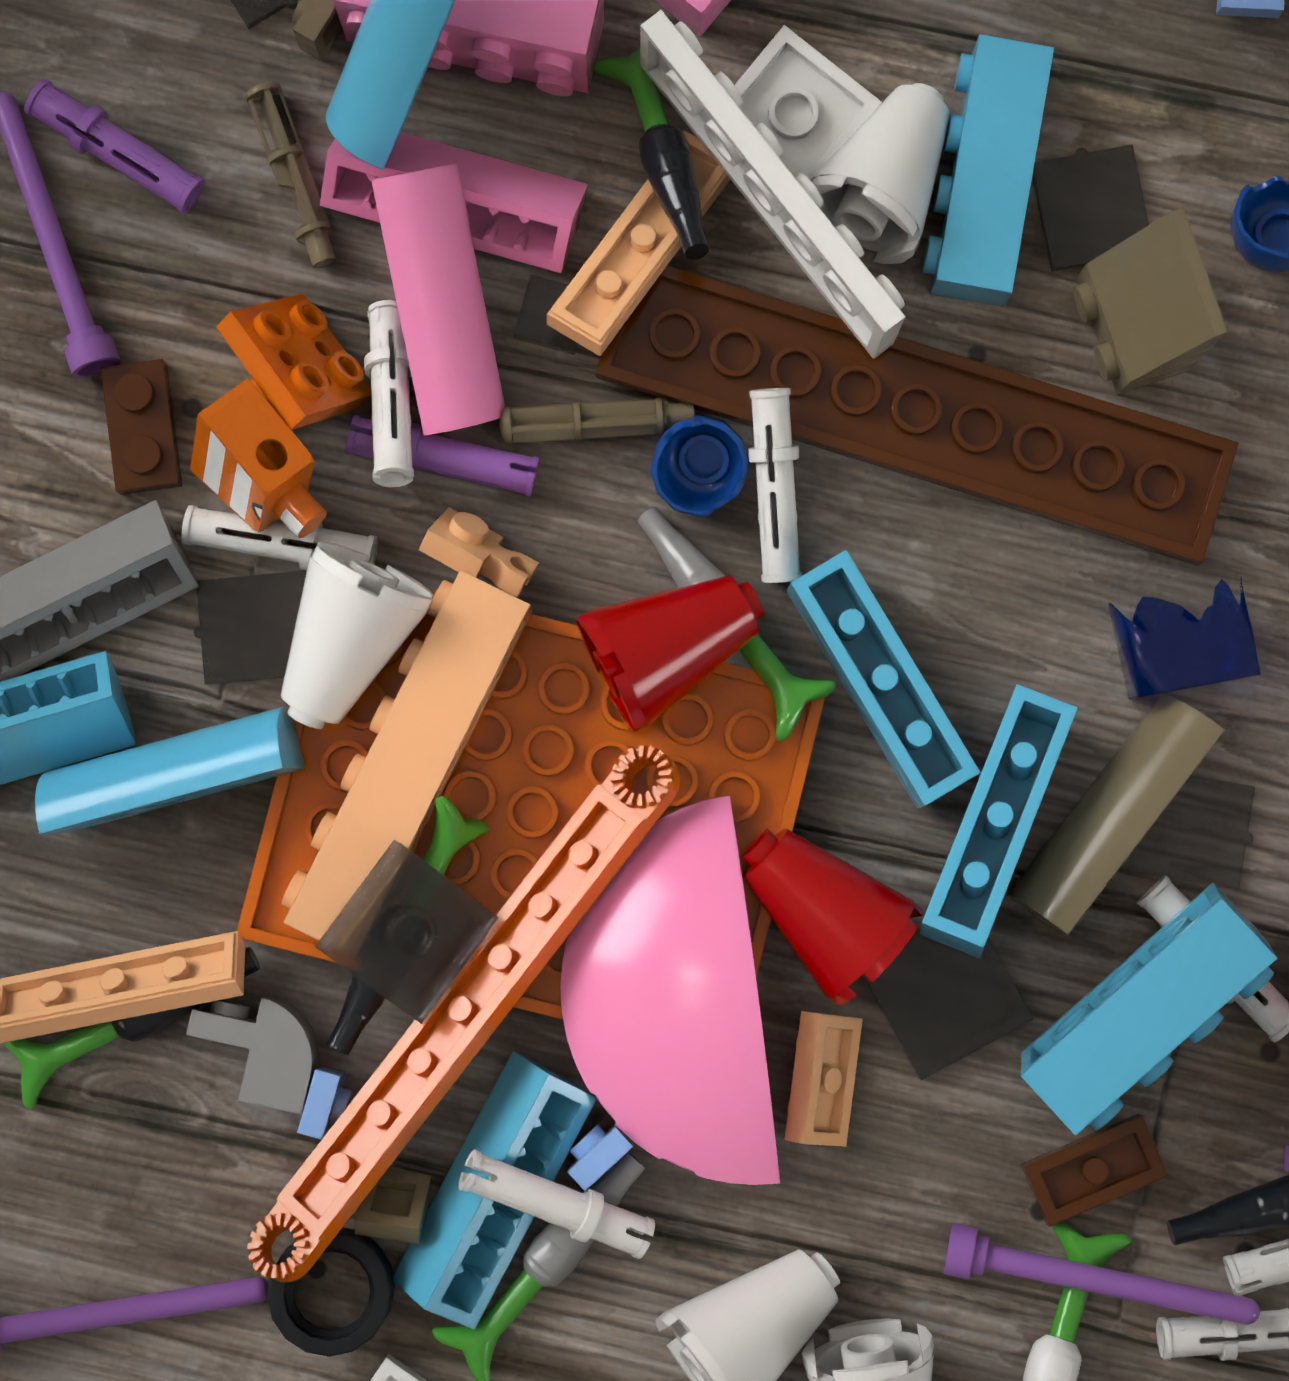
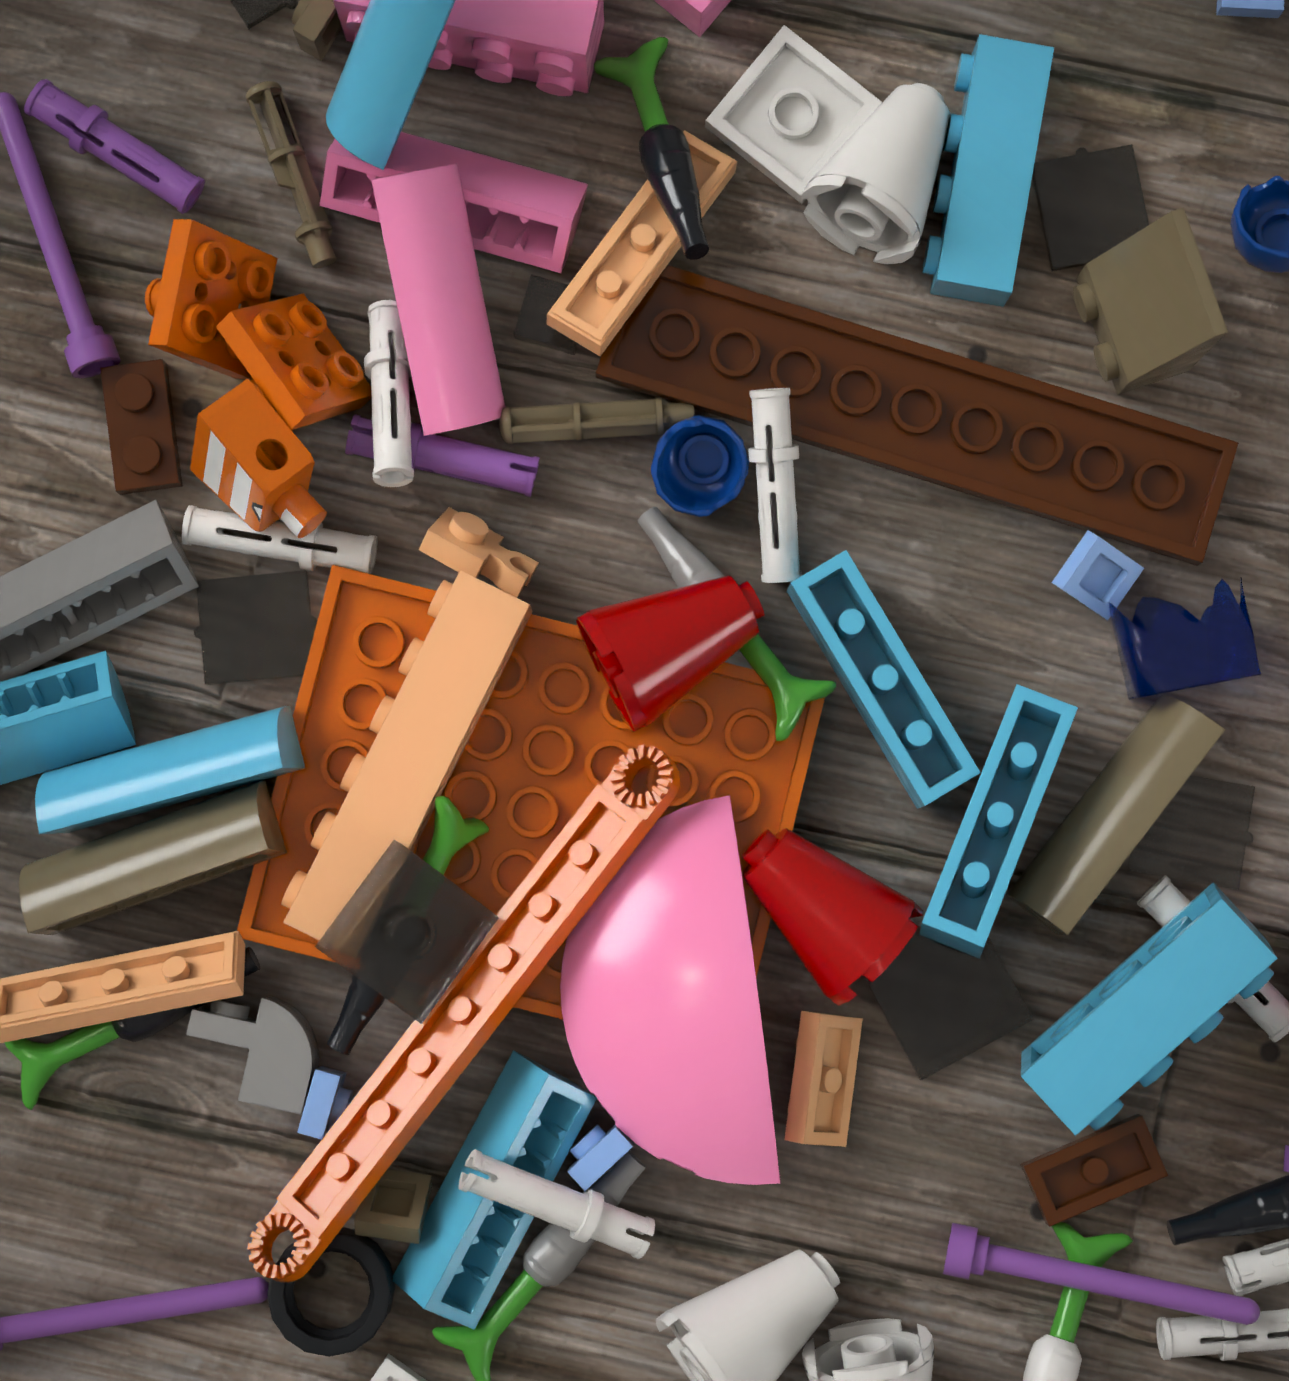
white cone [281,541,433,729] -> none
white plate [640,10,906,359] -> none
none -> dark tan brick [19,780,287,935]
none -> orange plate [145,219,278,380]
none -> light blue plate [1051,530,1144,620]

